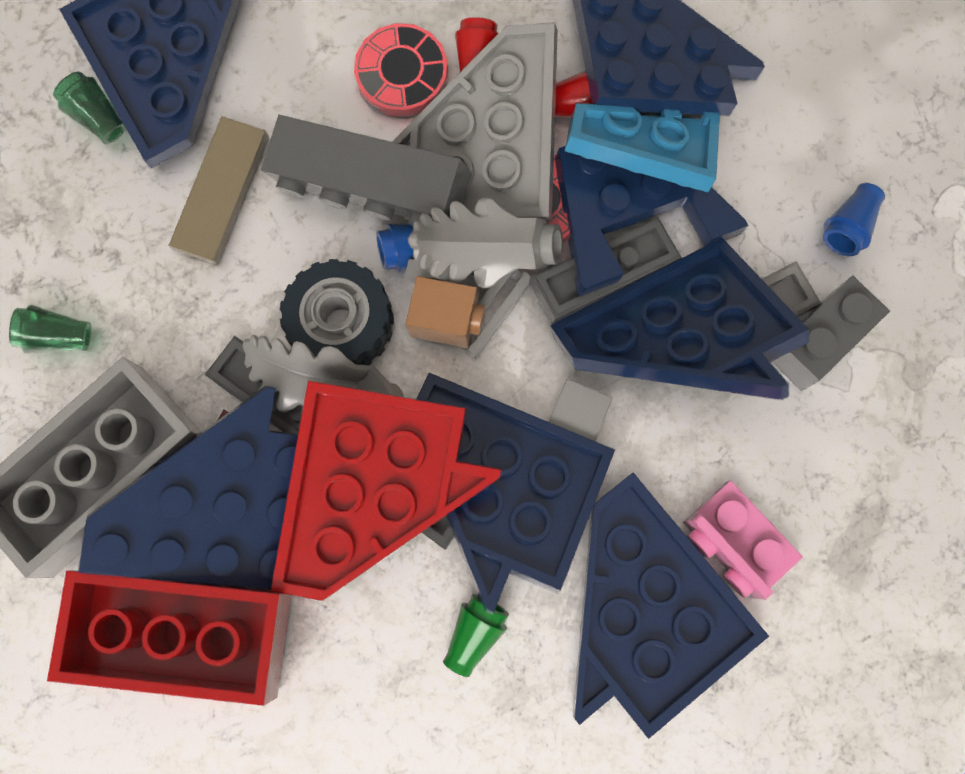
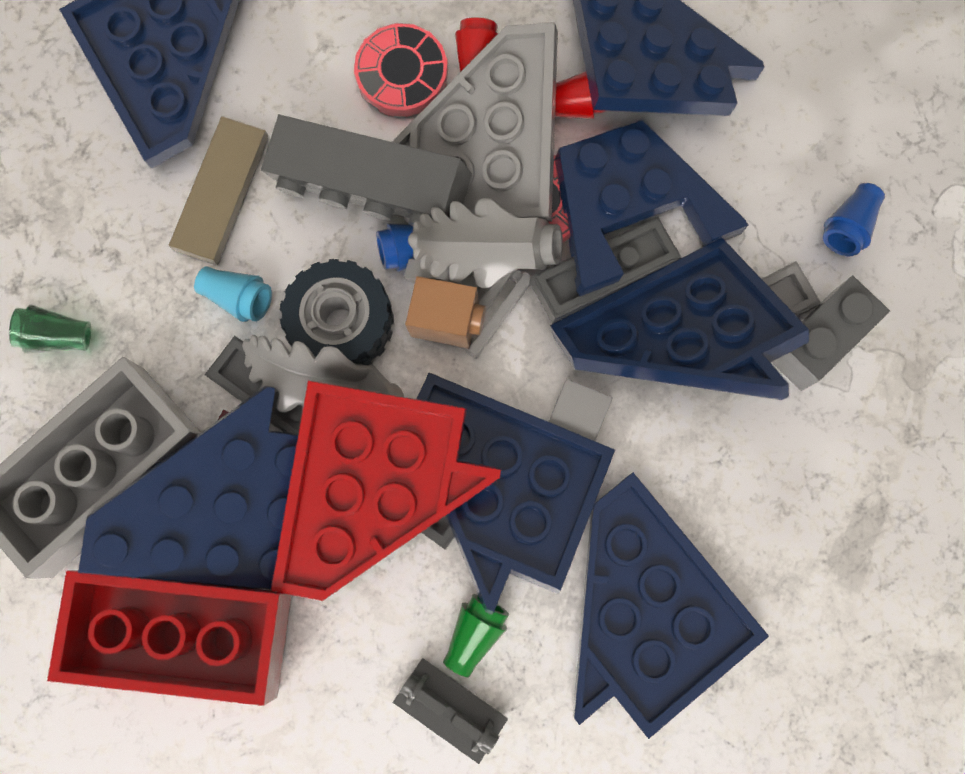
clear green cone [53,71,126,144] -> none
dark azure wing [565,103,720,192] -> none
bright pink bracket [683,480,803,600] -> none
none -> medium azure cone [194,266,272,322]
none -> dark grey hinge [393,658,508,764]

